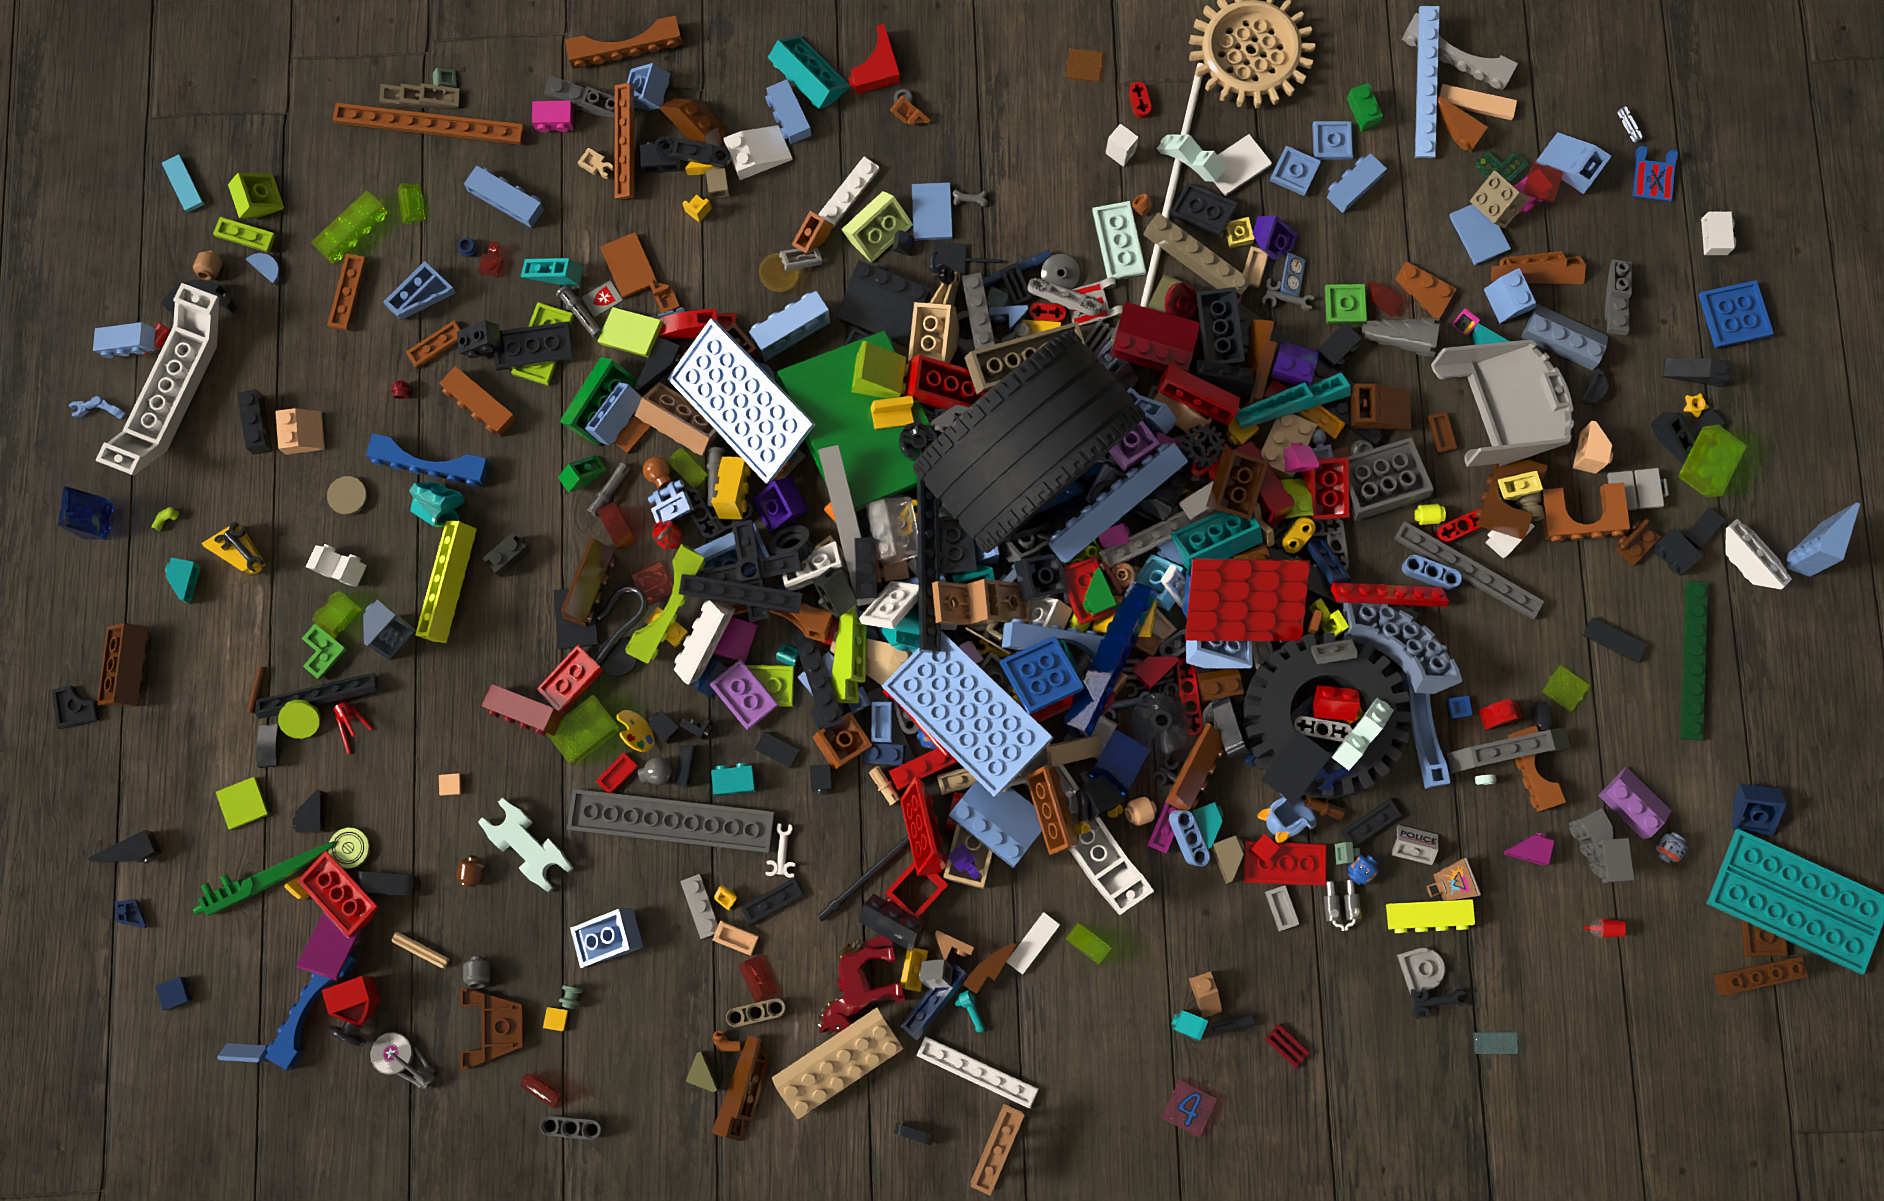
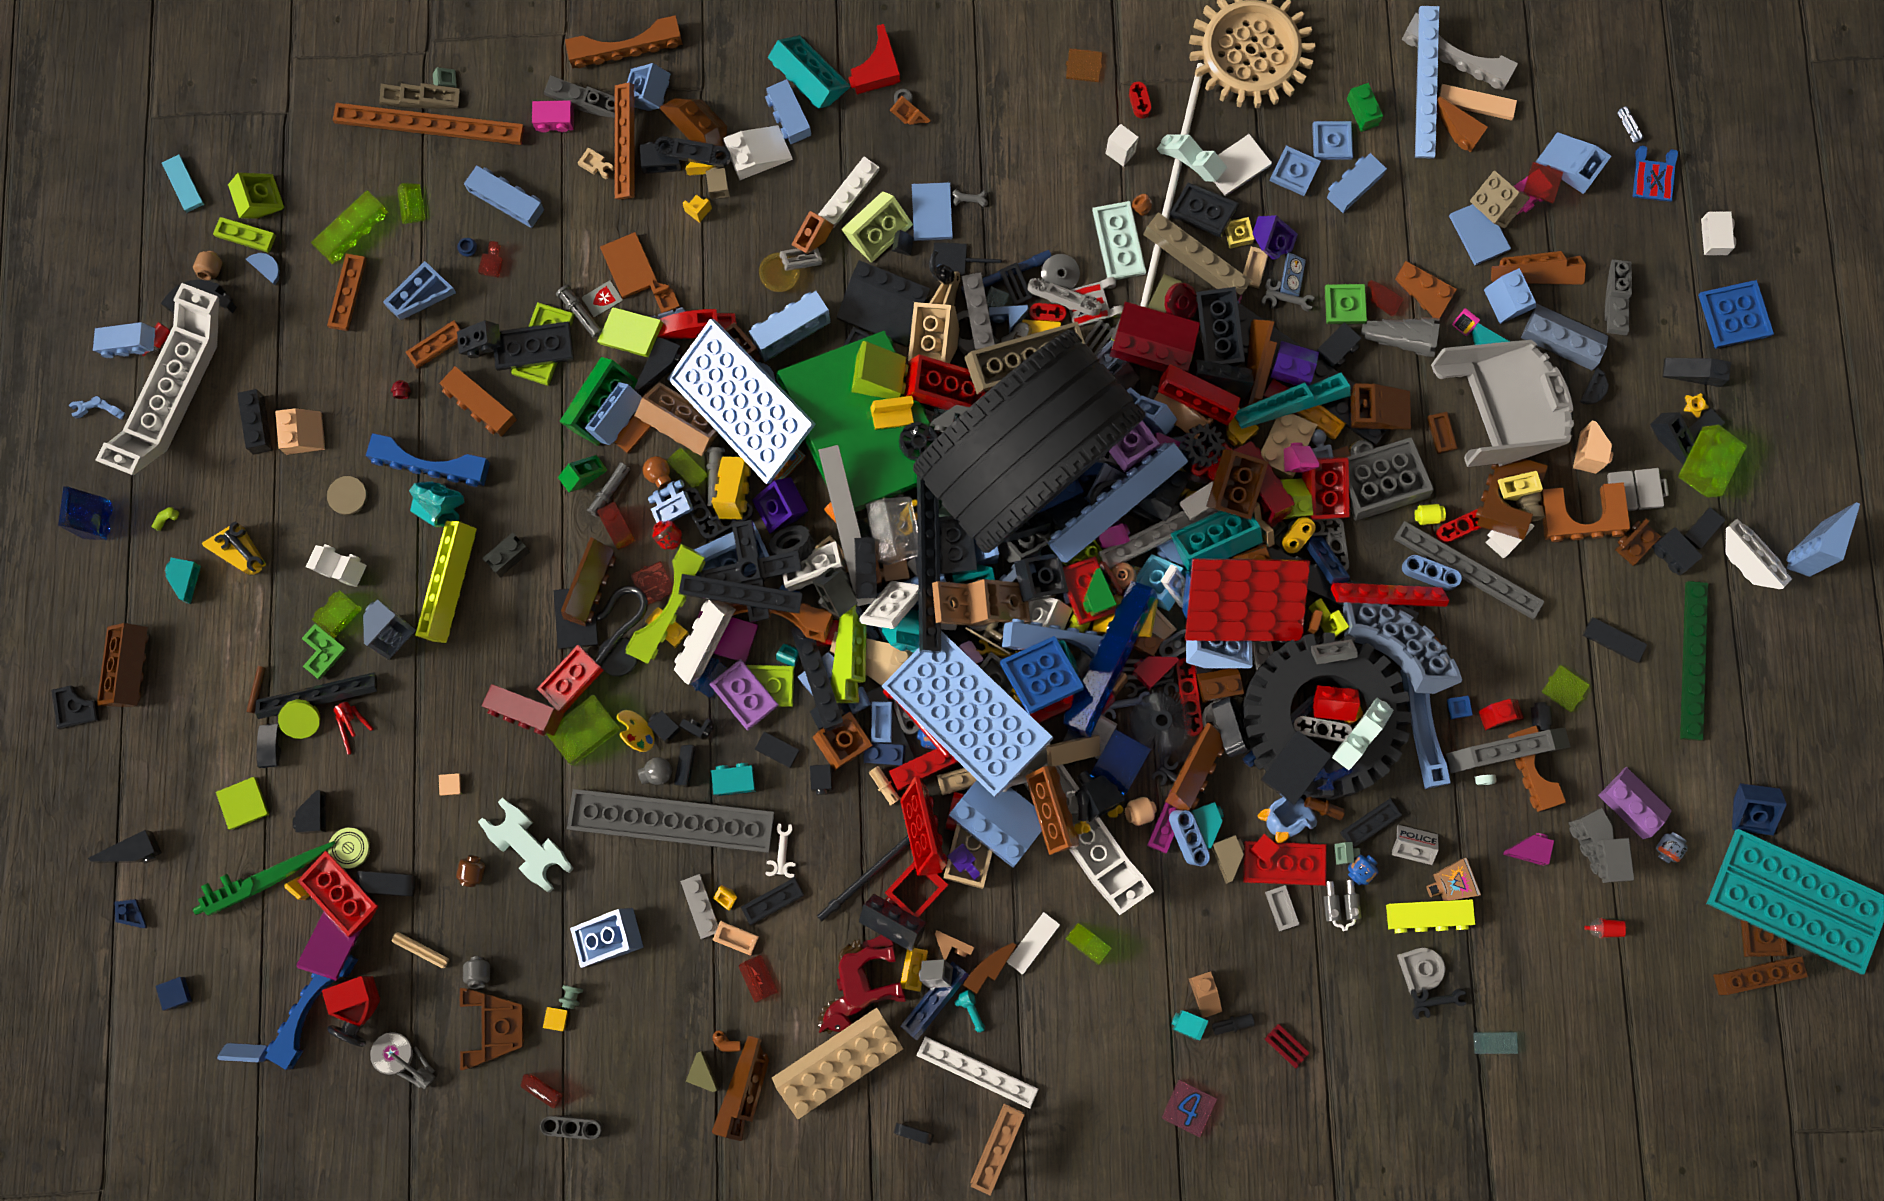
teal slope [521,258,584,285] -> none
red tile [596,752,639,794] -> none
dark tan beam [726,999,787,1027] -> none
clear green tile [1473,150,1528,183] -> none

